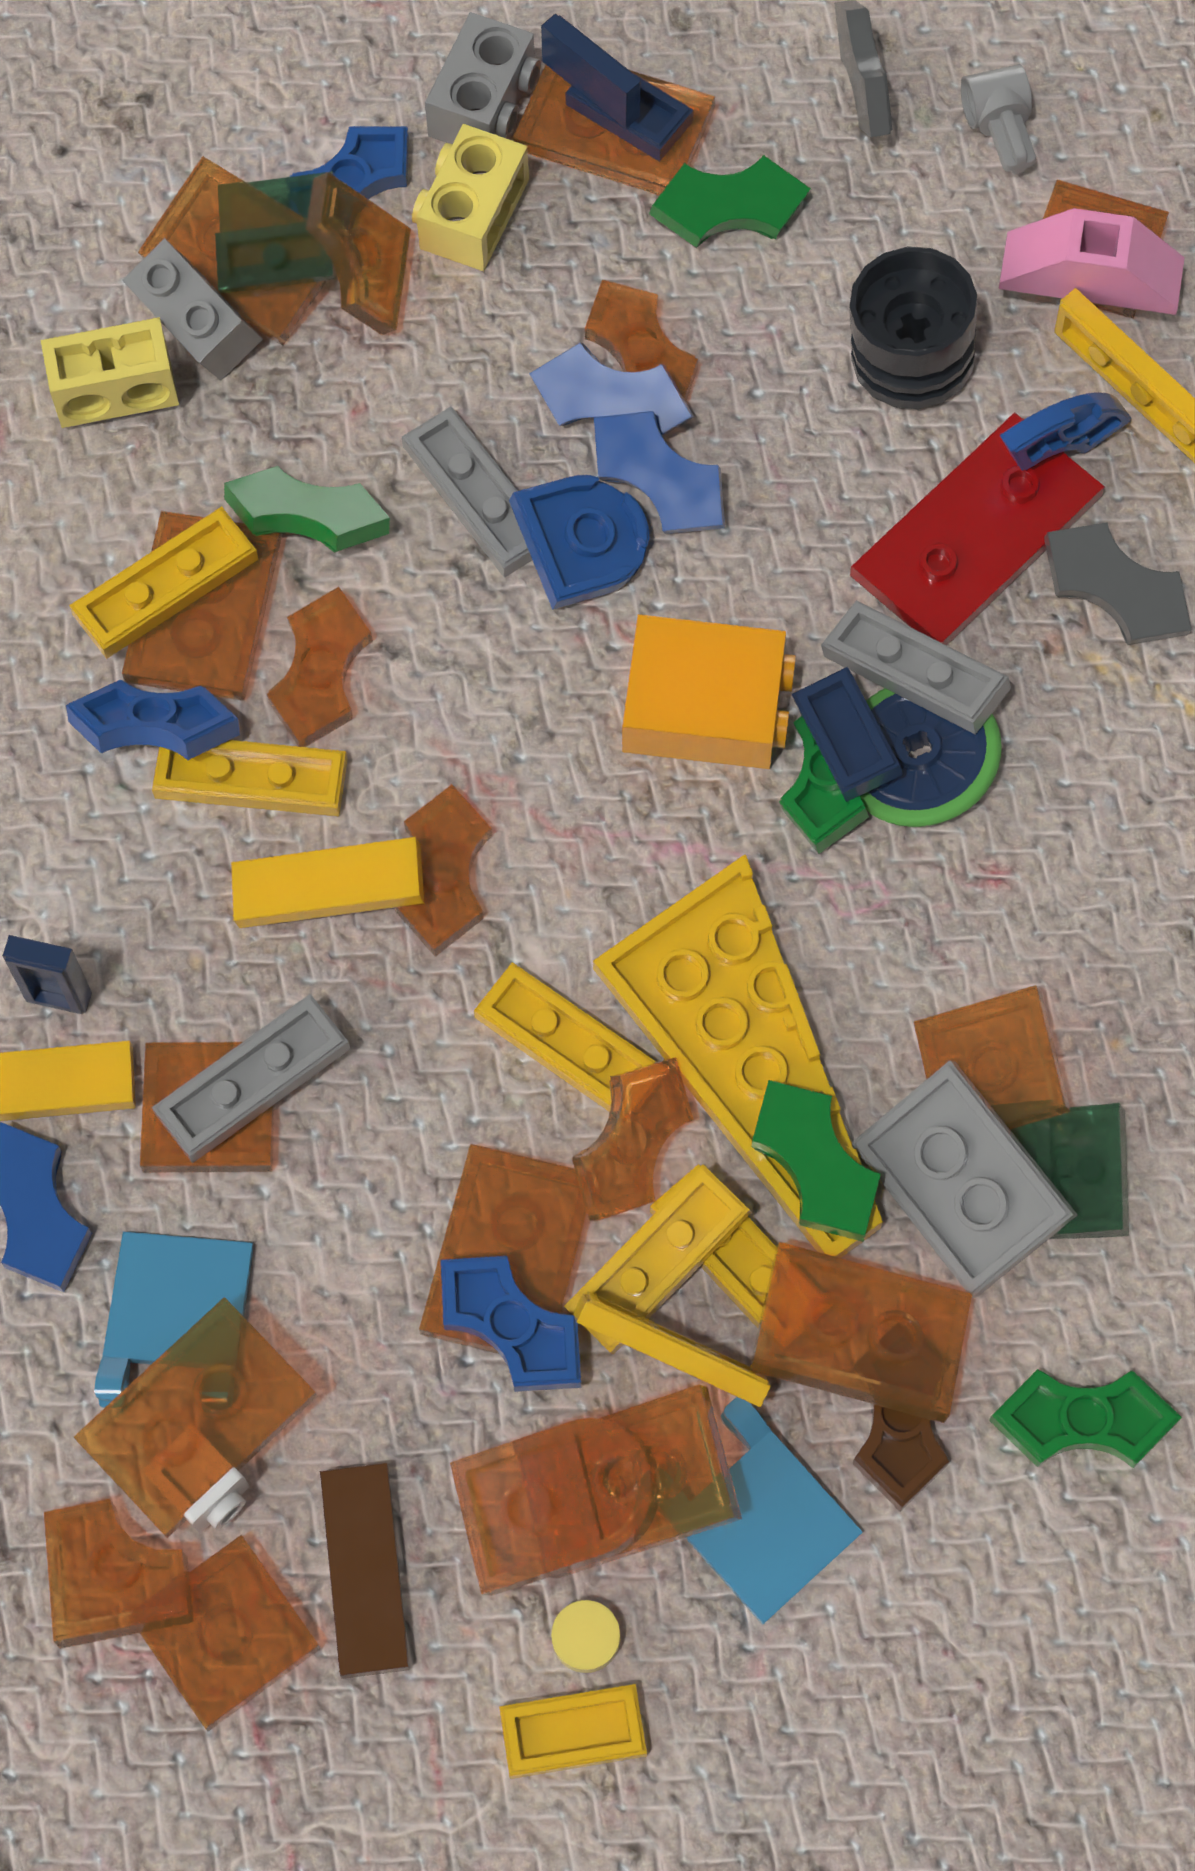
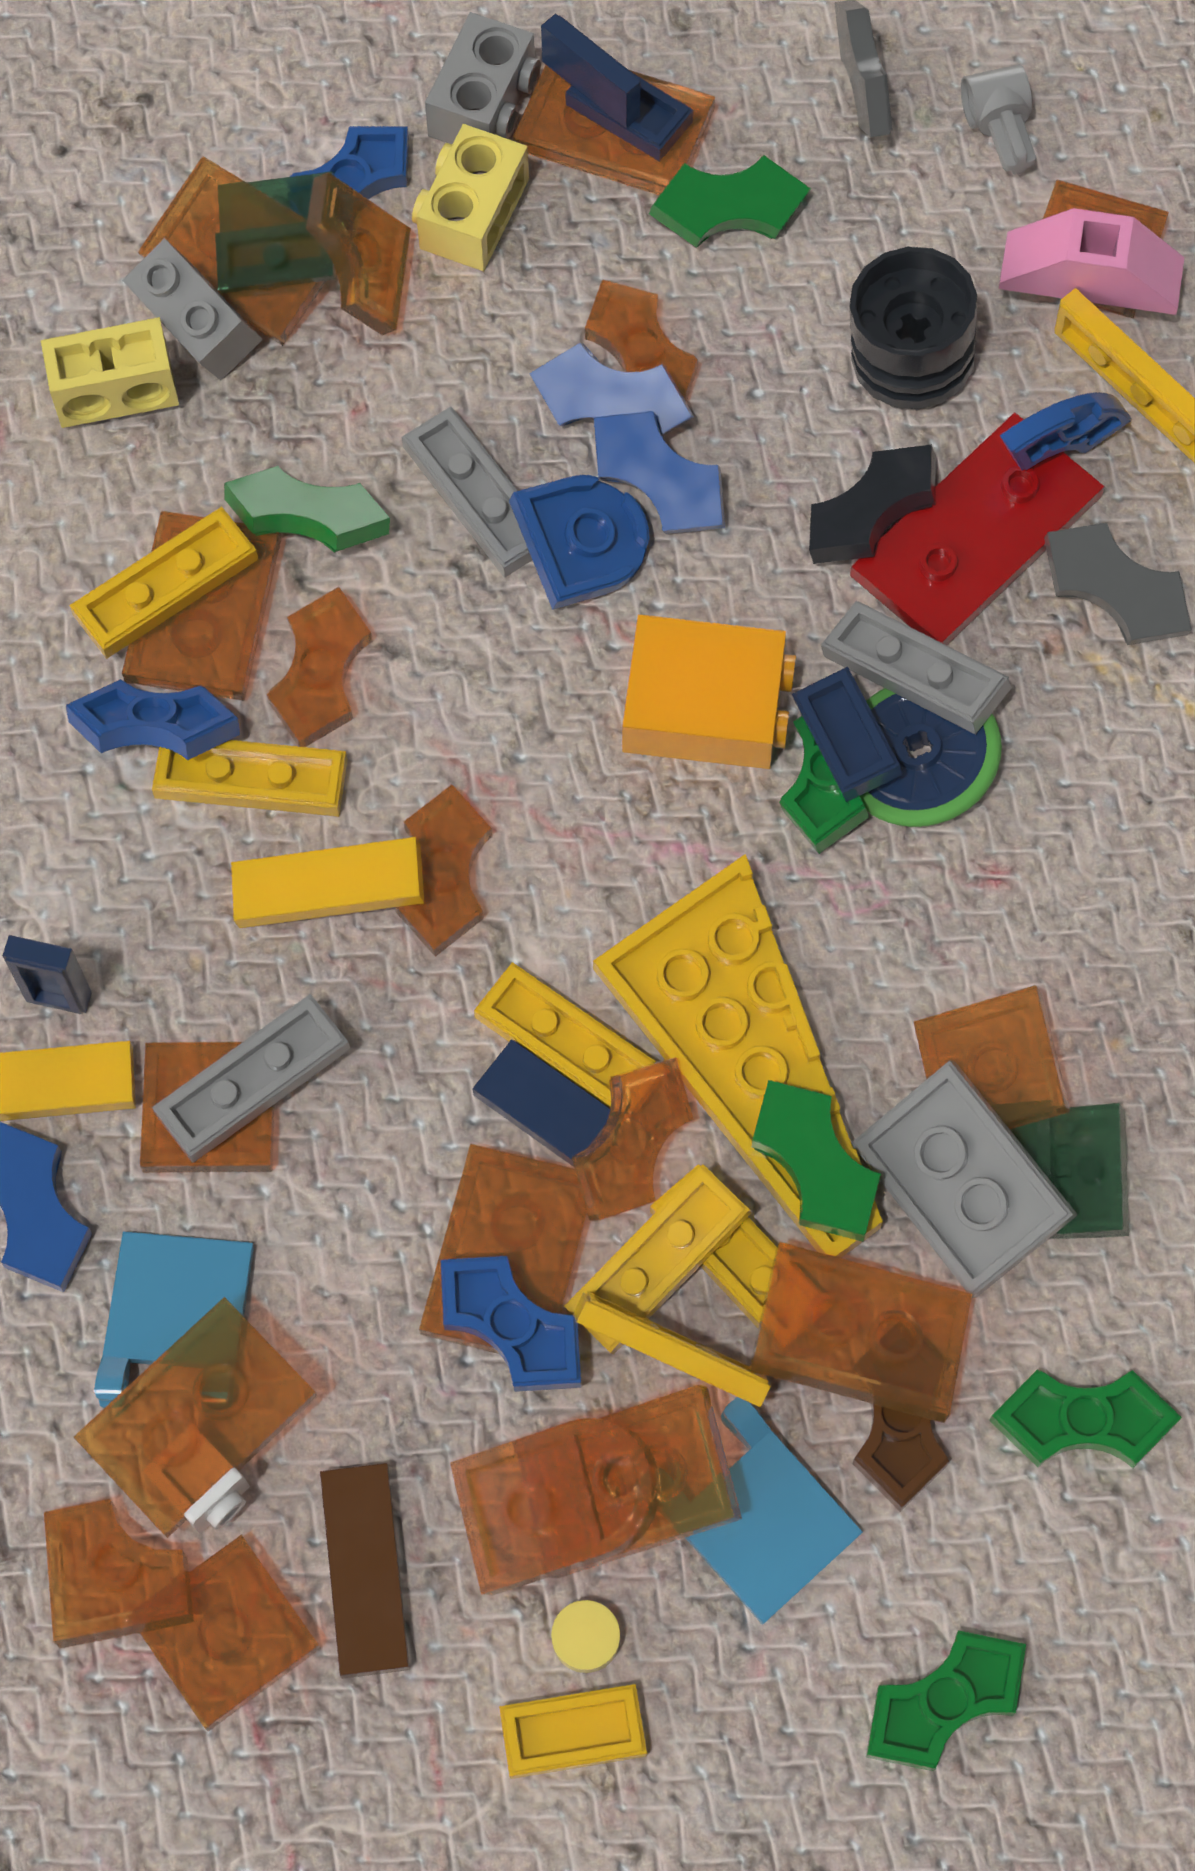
none -> dark blue tile [472,1039,615,1169]
none -> black tile [809,444,936,564]
none -> green tile [865,1630,1026,1771]

